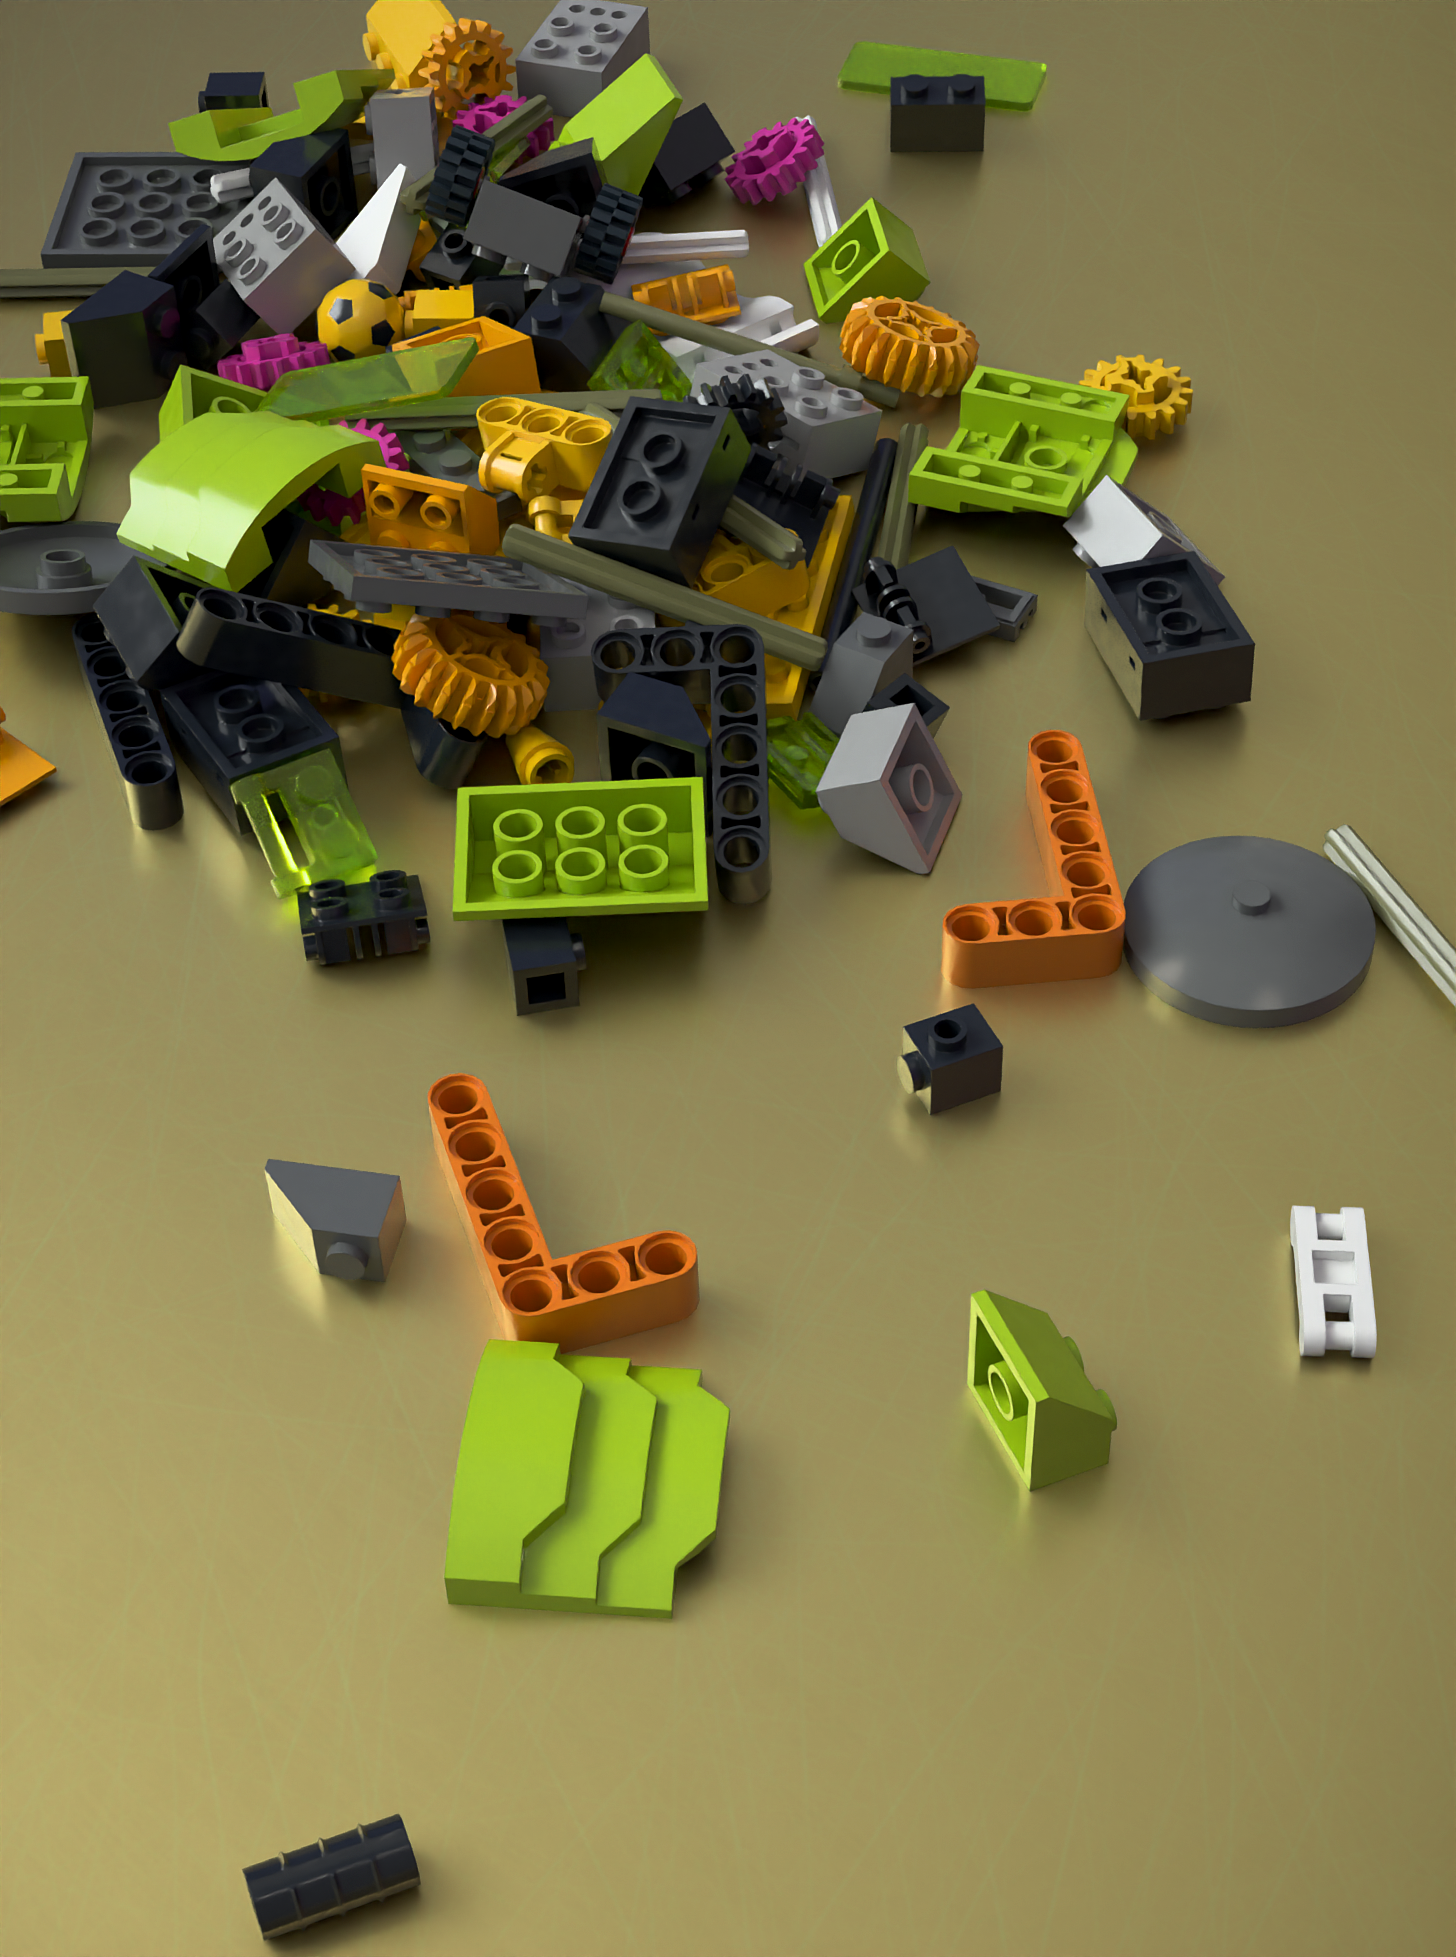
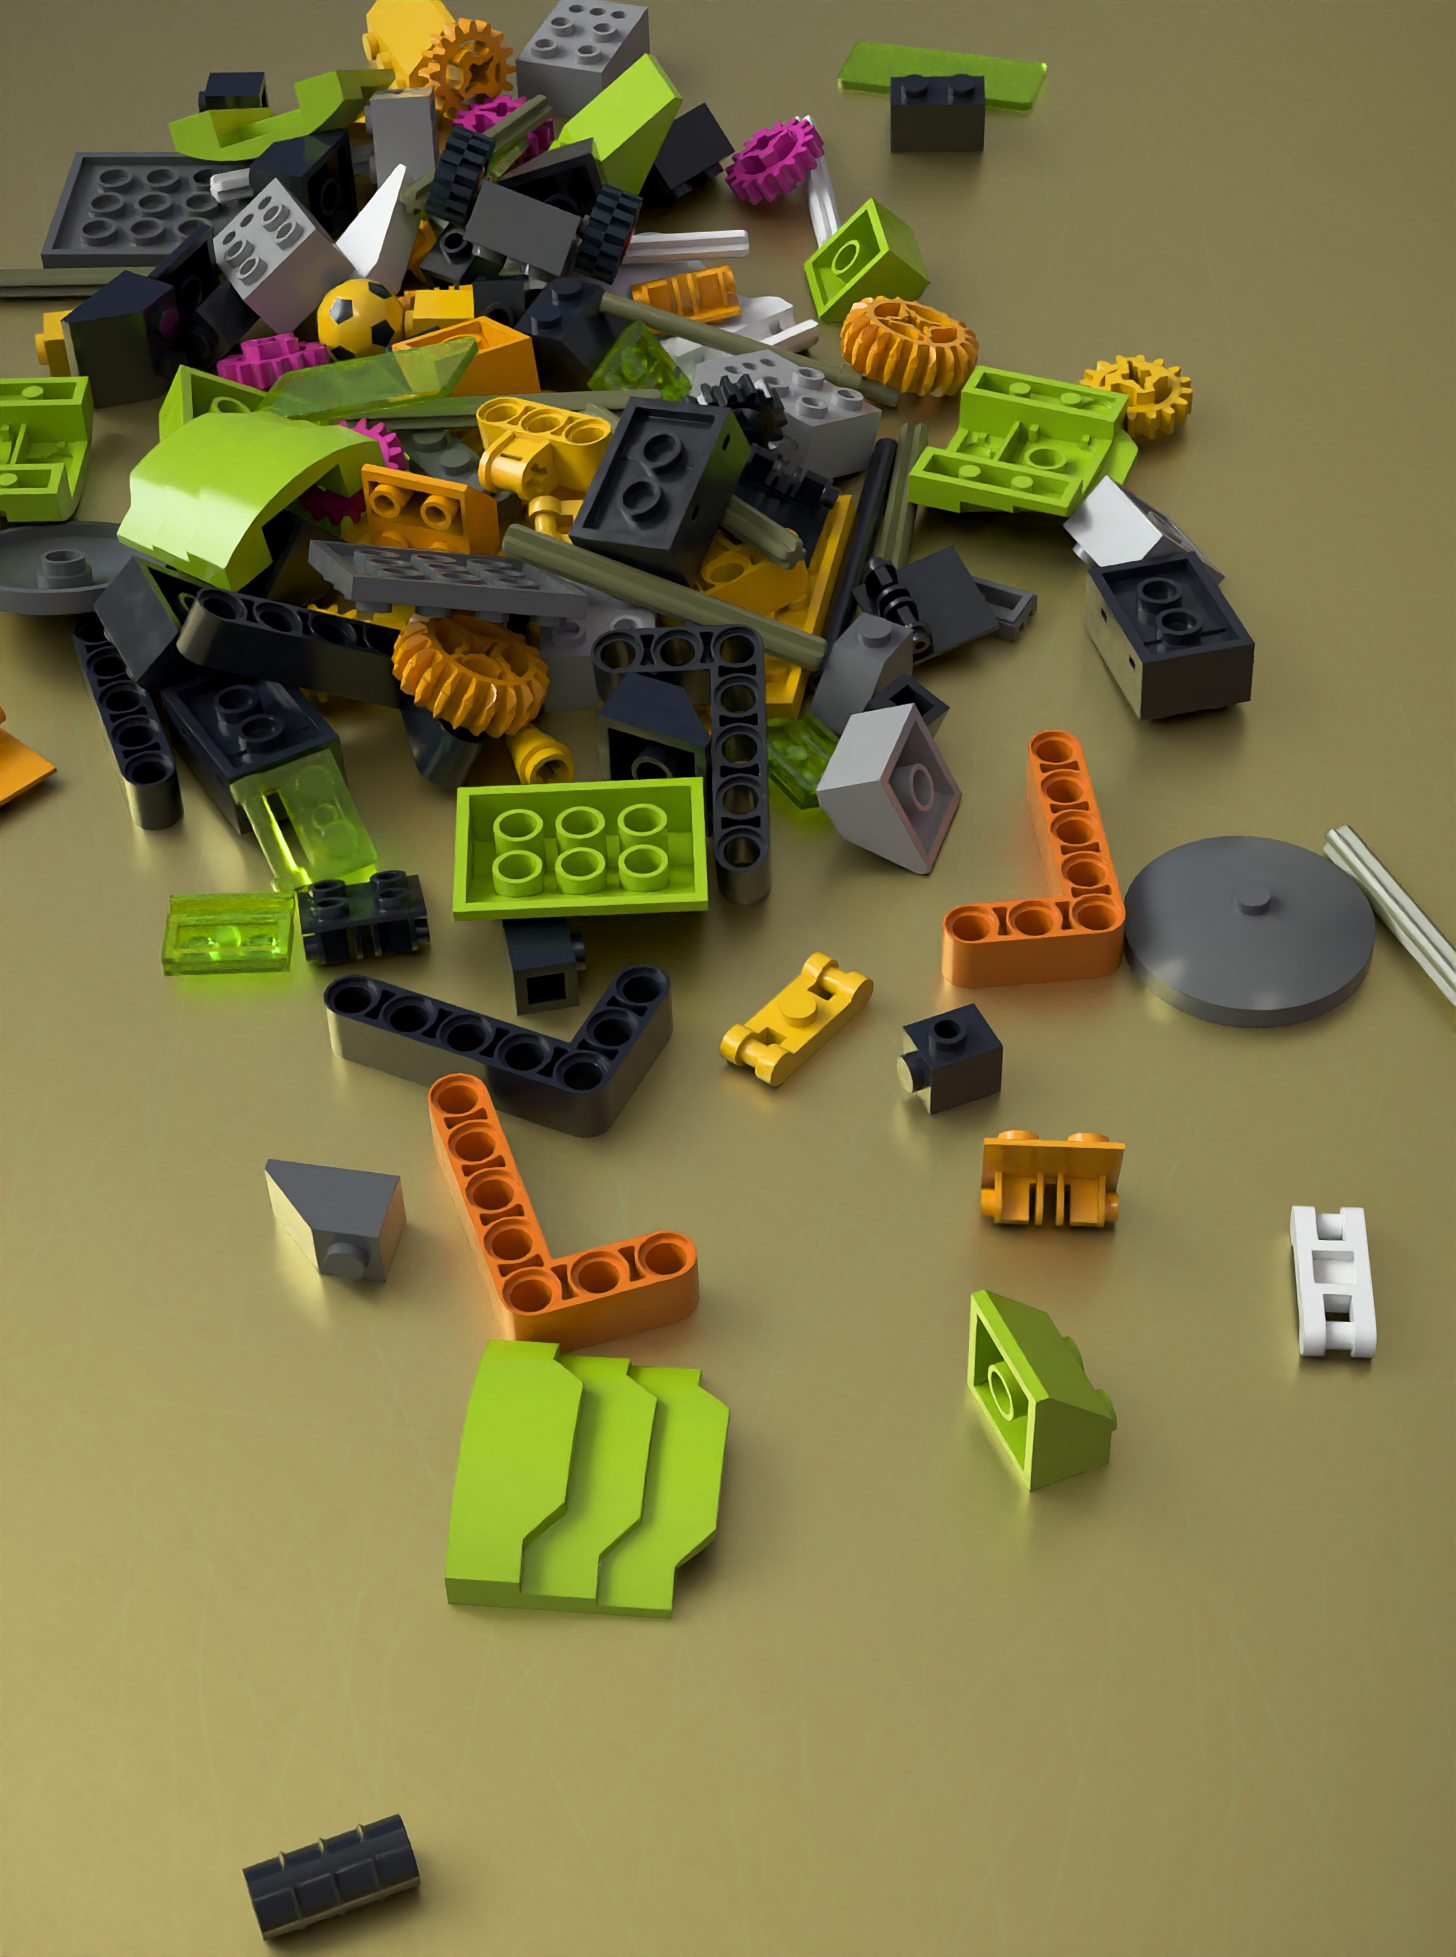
none -> clear neon green plate [161,891,296,976]
none -> black beam [323,964,673,1138]
none -> yellow plate [720,951,874,1087]
none -> light orange hinge [981,1130,1125,1228]

